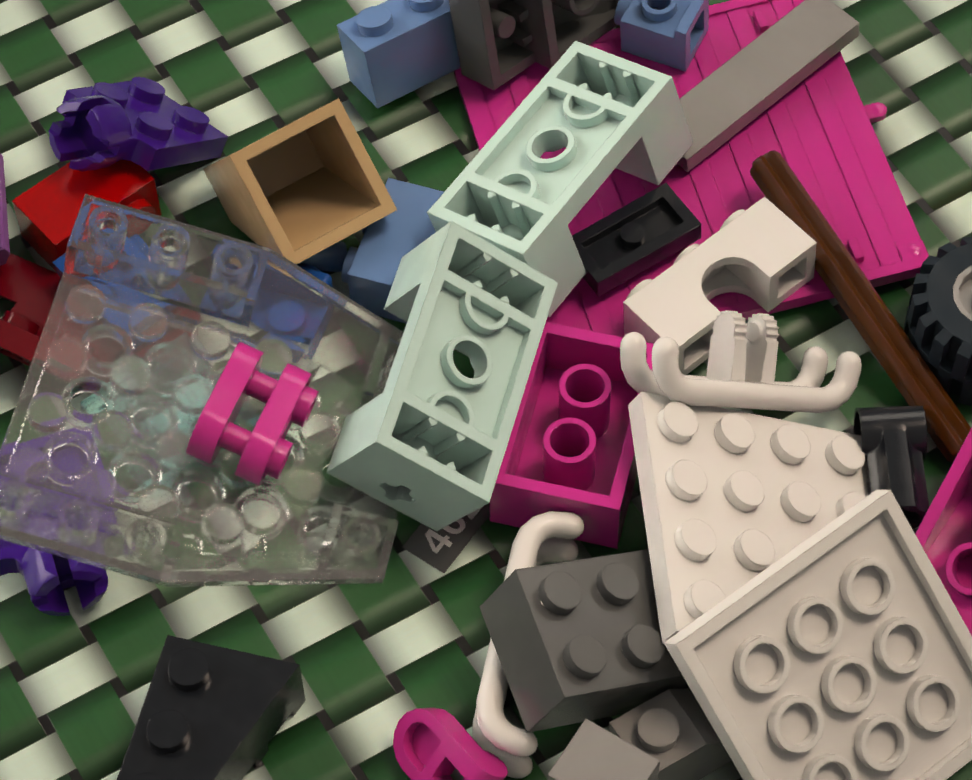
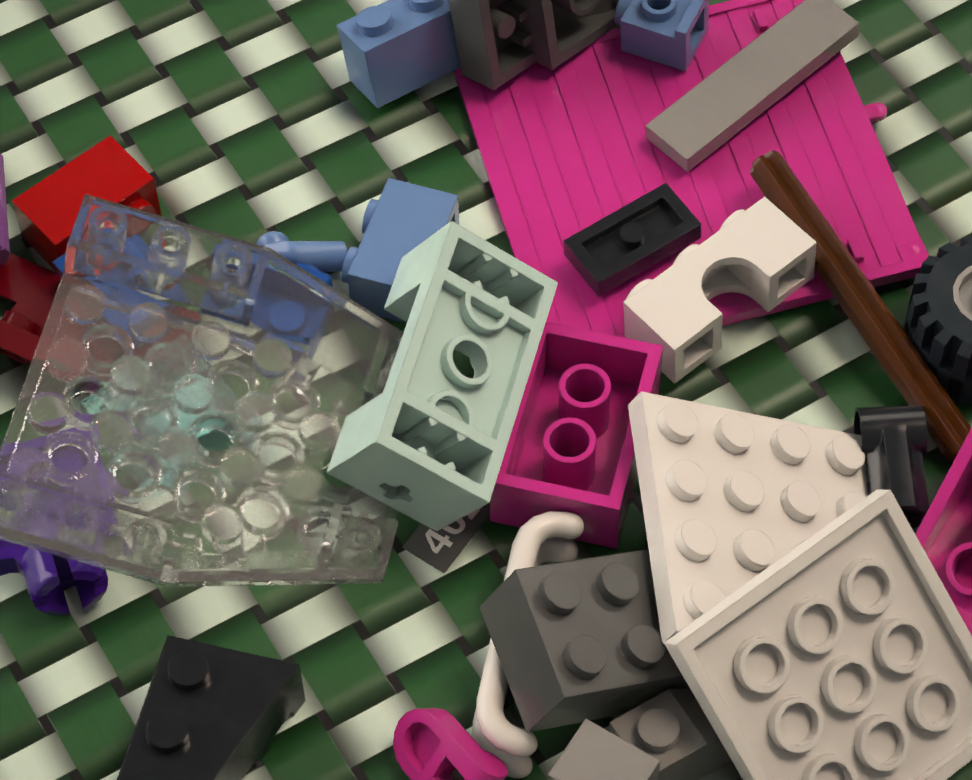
dark purple plate [48,77,228,172] -> none
dark pink brick [186,342,319,486] -> none
tan slope [203,98,397,269] -> none
light aqua plate [427,41,694,317] -> none
white piece [620,310,862,413] -> none

